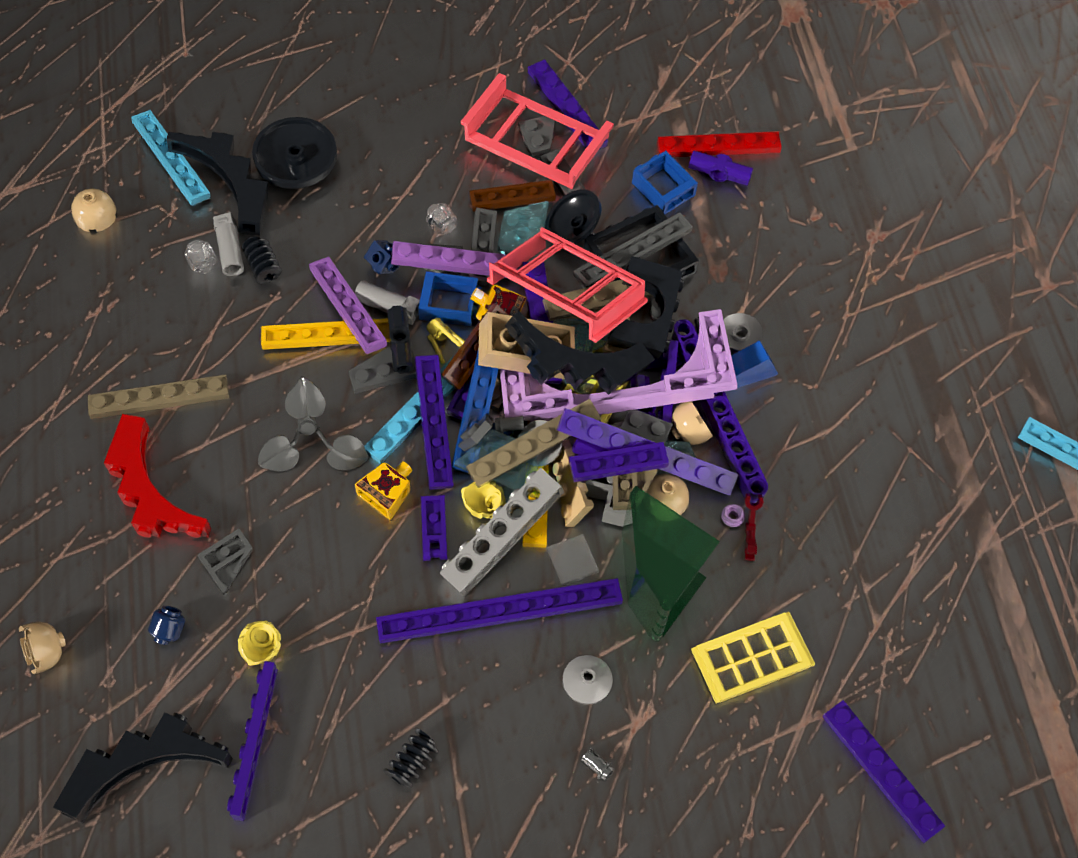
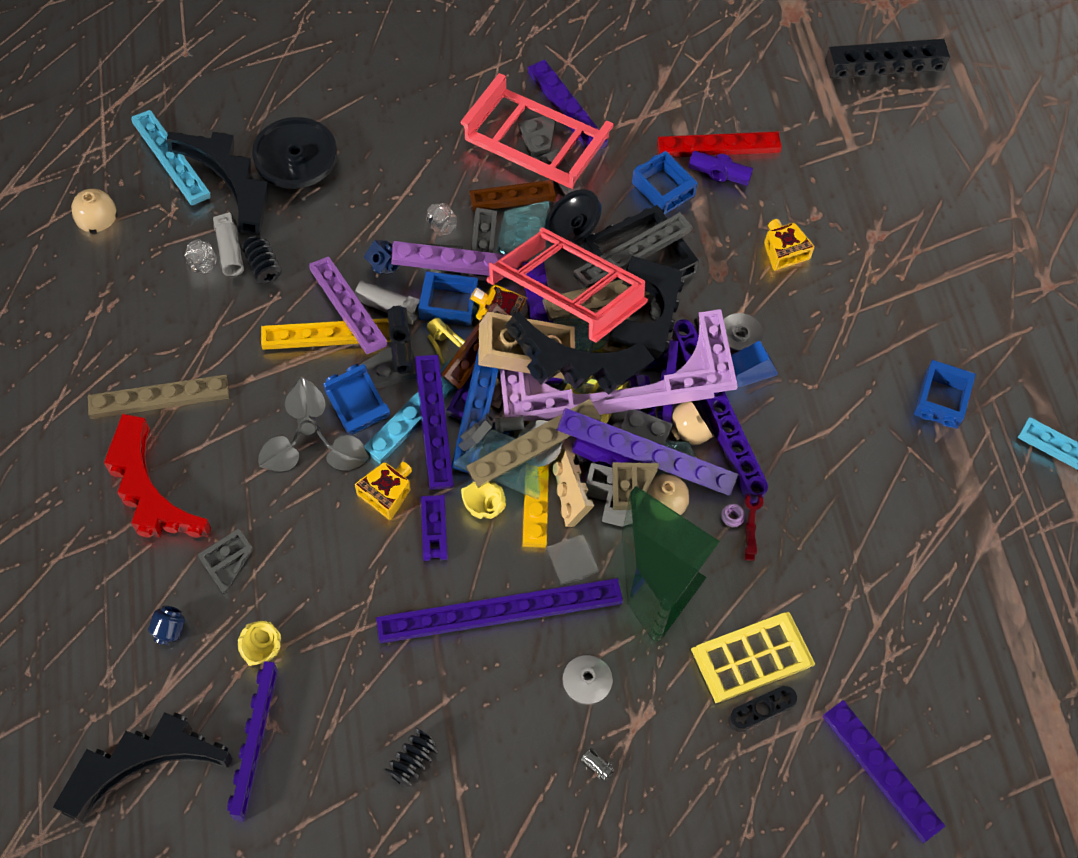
tan cylinder [19,621,65,674] -> none
light grey brick [440,468,564,597] -> none
dark purple plate [569,442,669,482] -> none
none -> blue panel [323,364,390,435]
none -> black beam [729,686,797,732]
none -> yellow torso [764,219,814,271]
none -> black brick [825,39,950,78]
none -> blue window [914,360,976,429]

